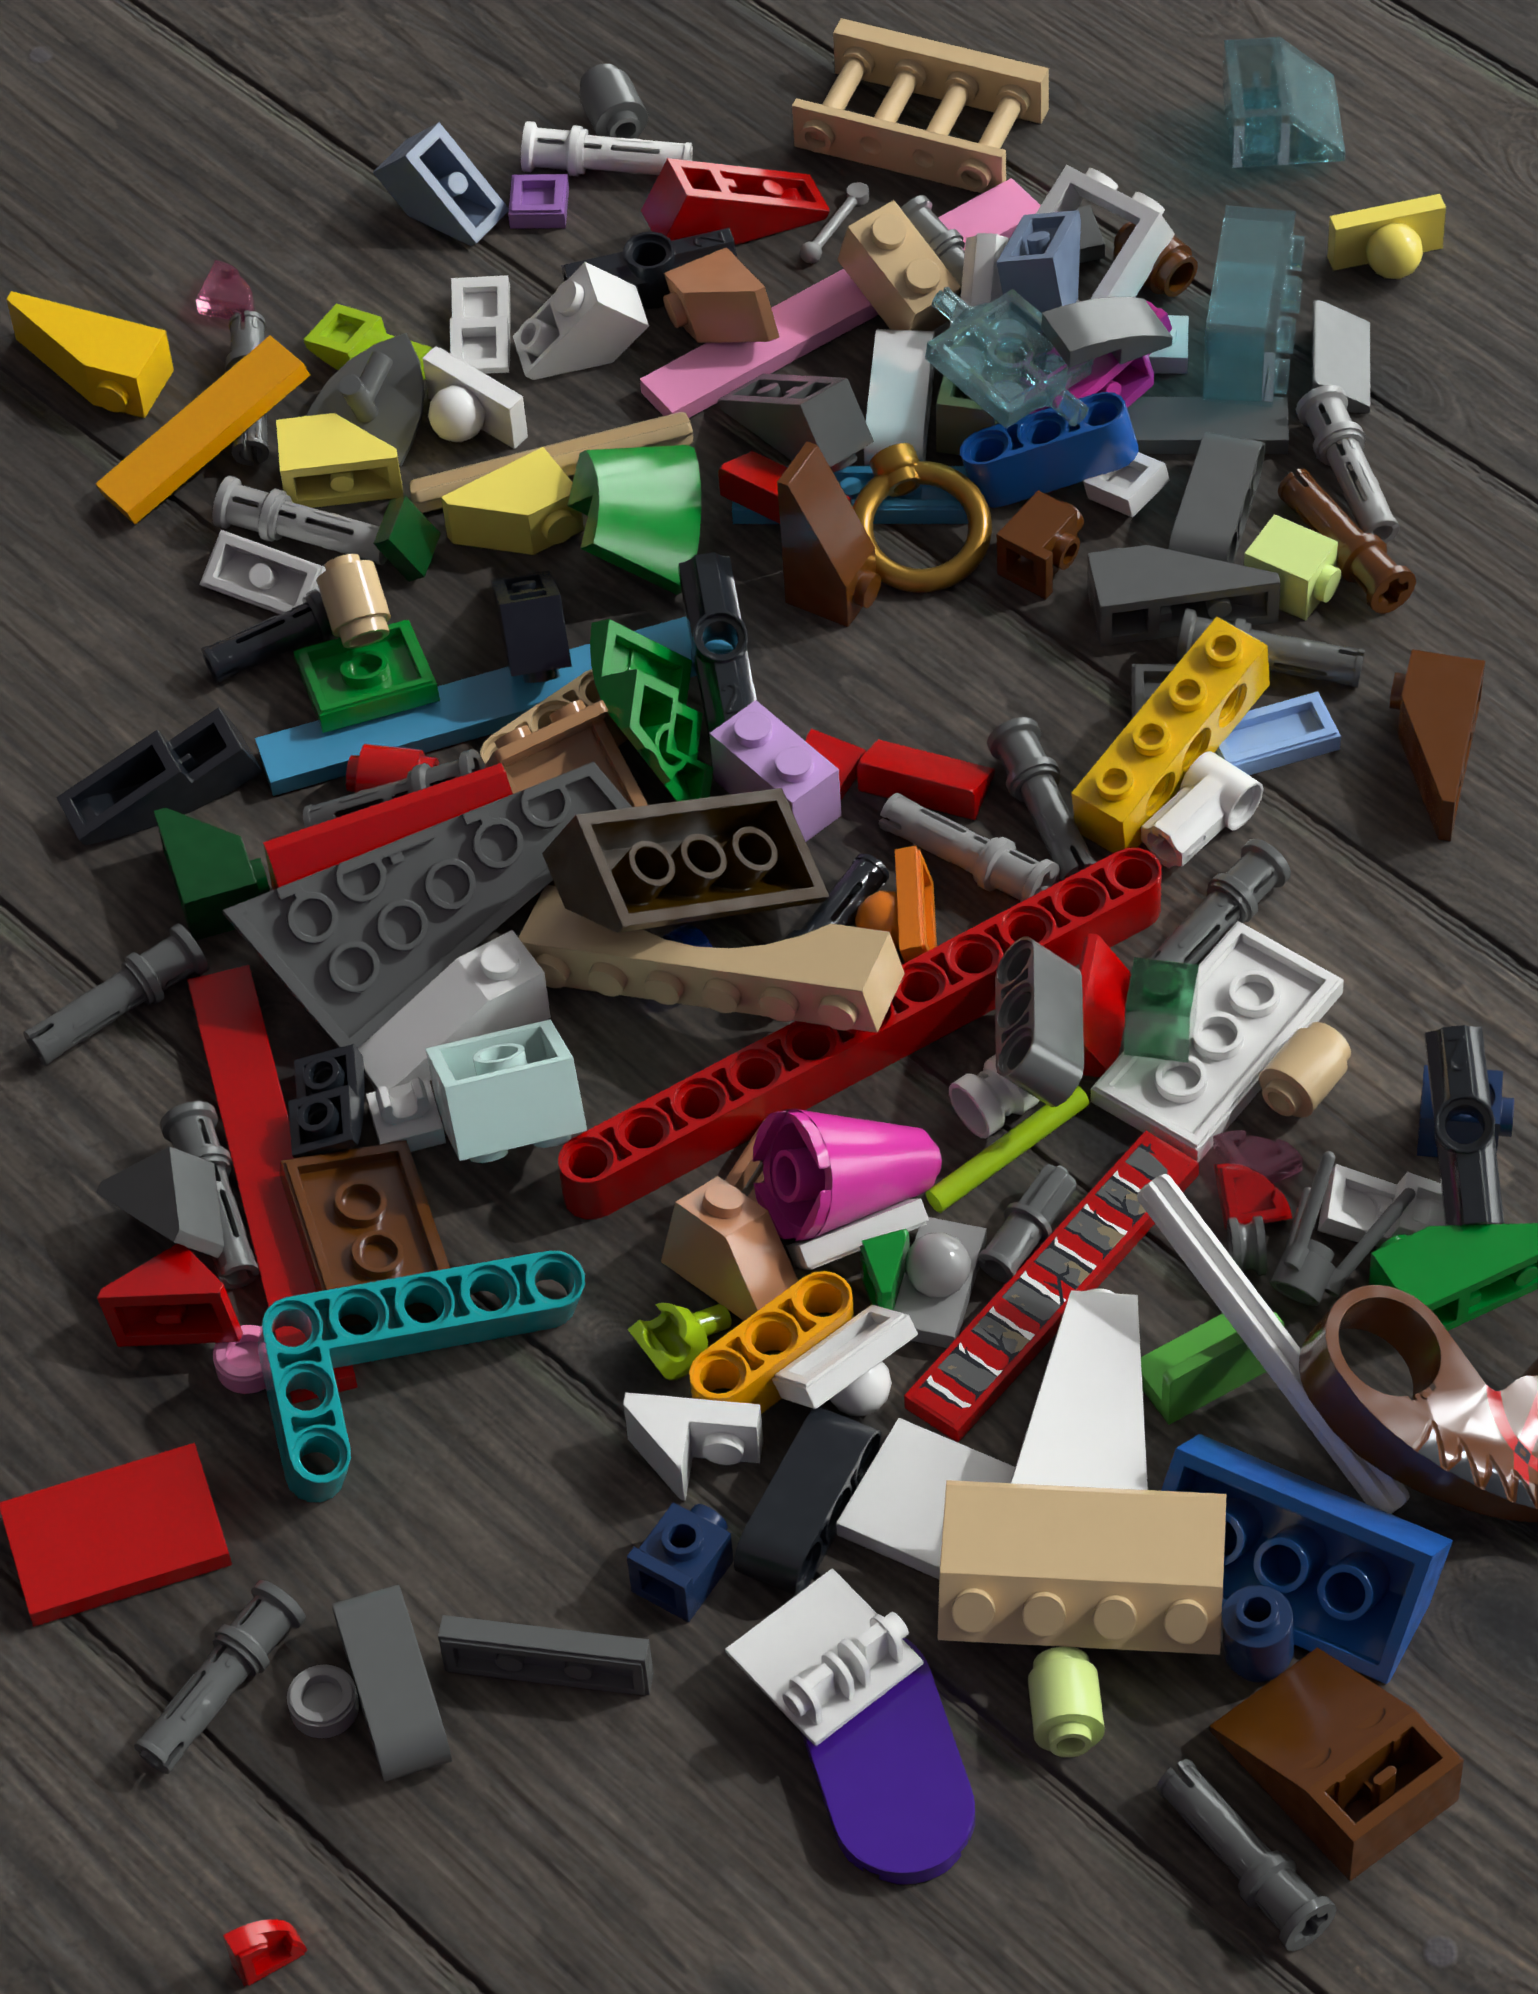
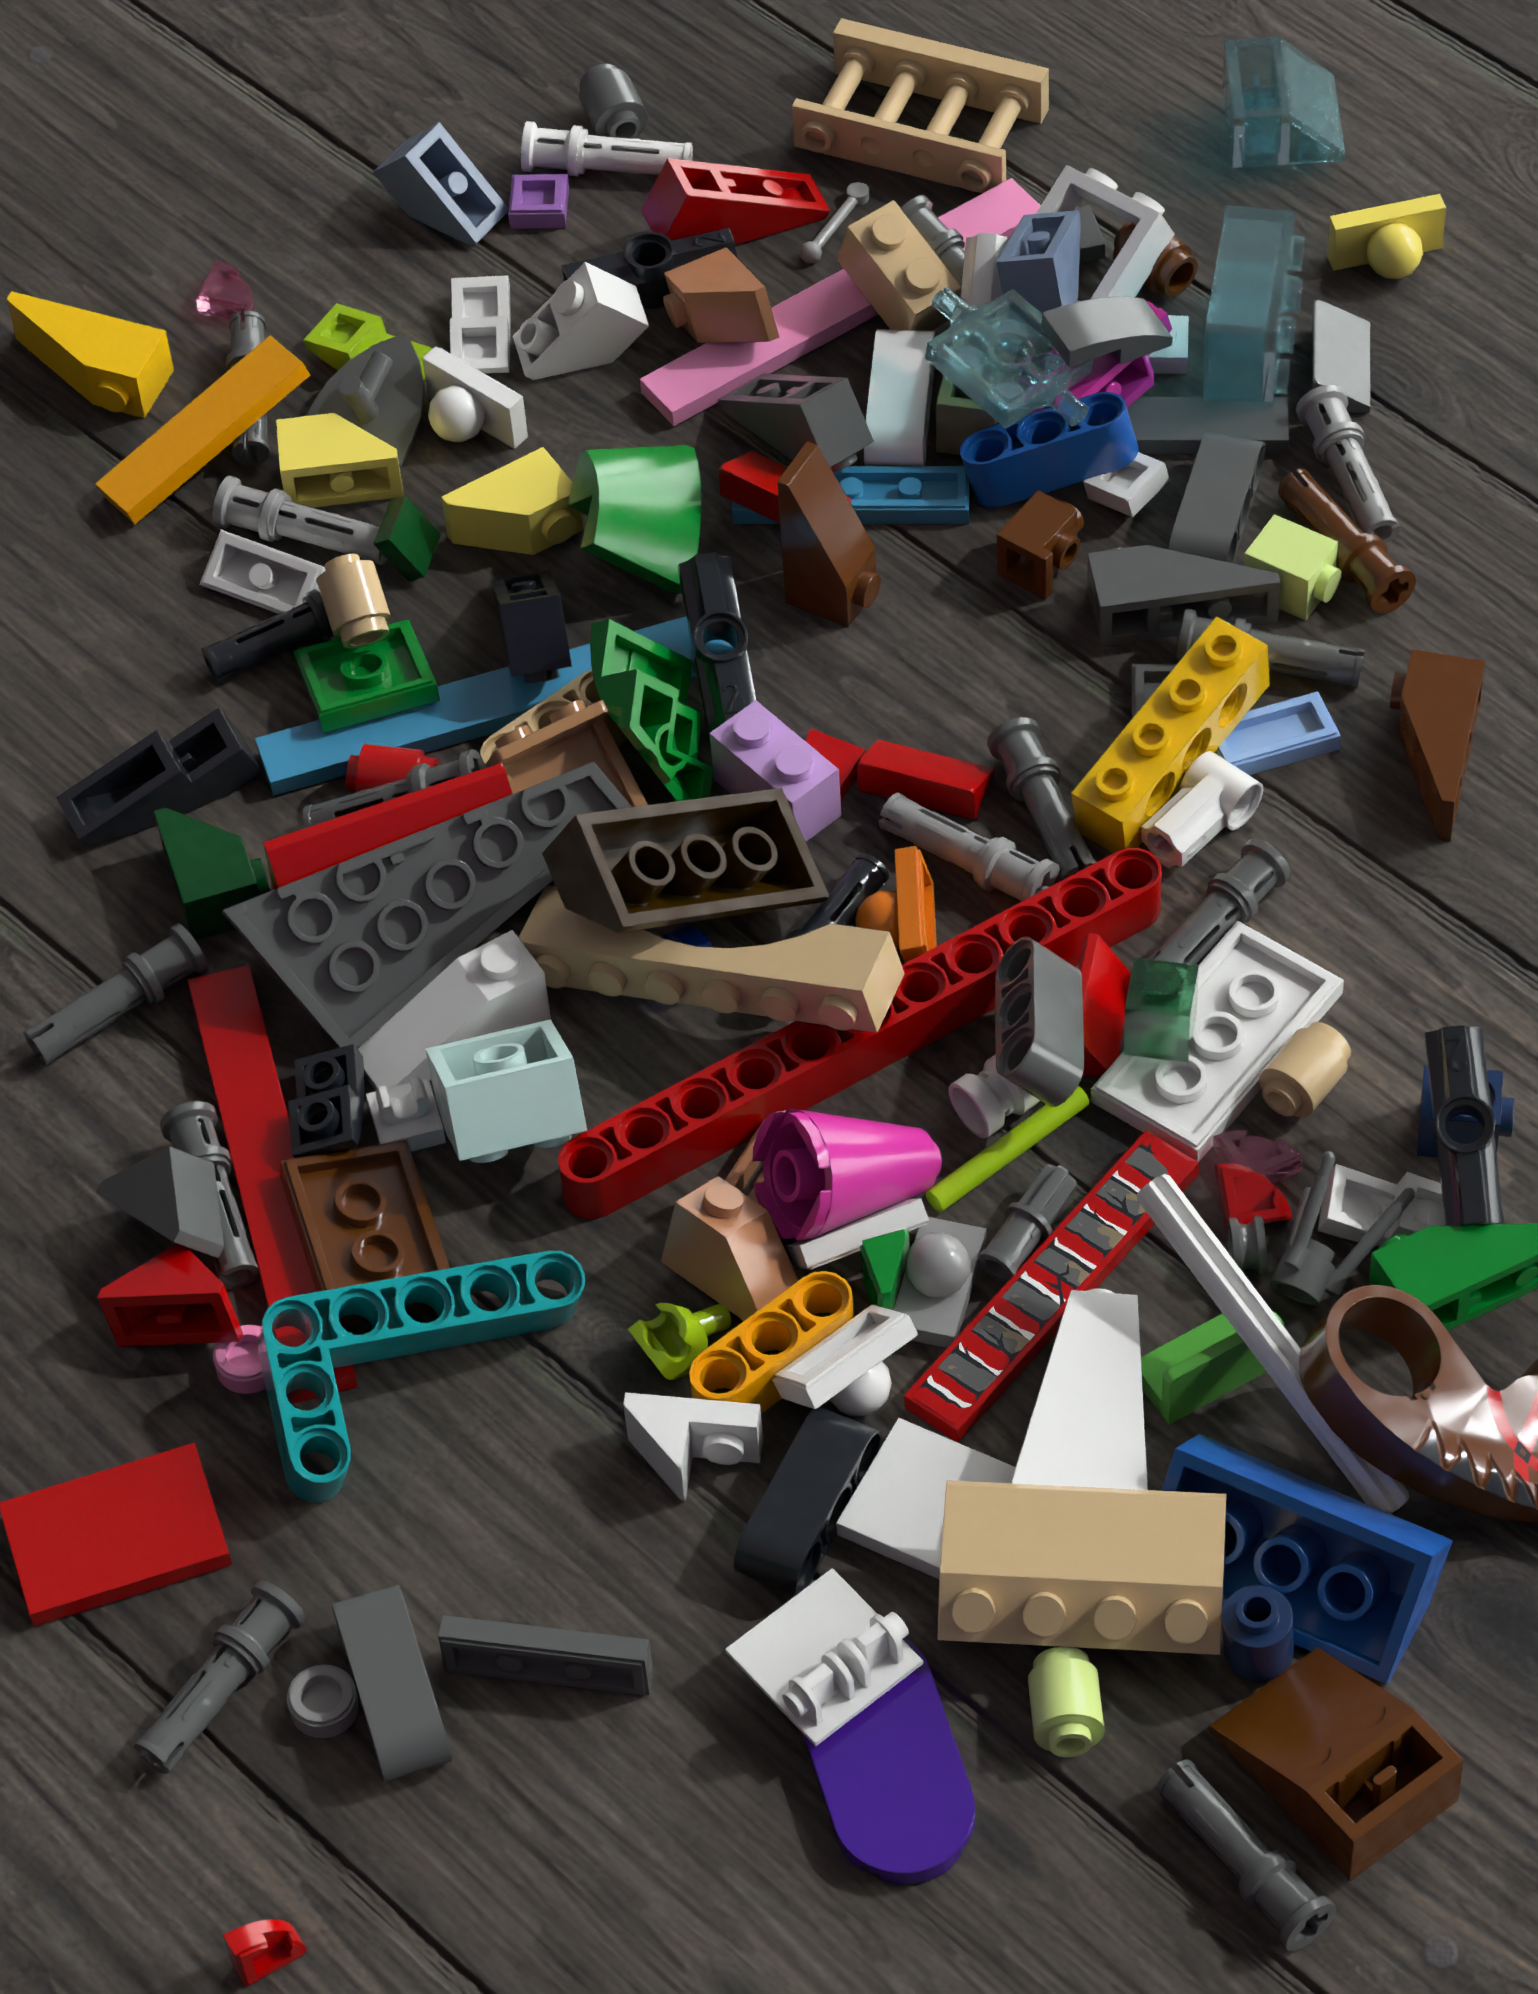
tan axle [409,412,693,514] -> none
dark blue brick [627,1502,734,1622] -> none
pearl gold piece [853,443,992,593] -> none

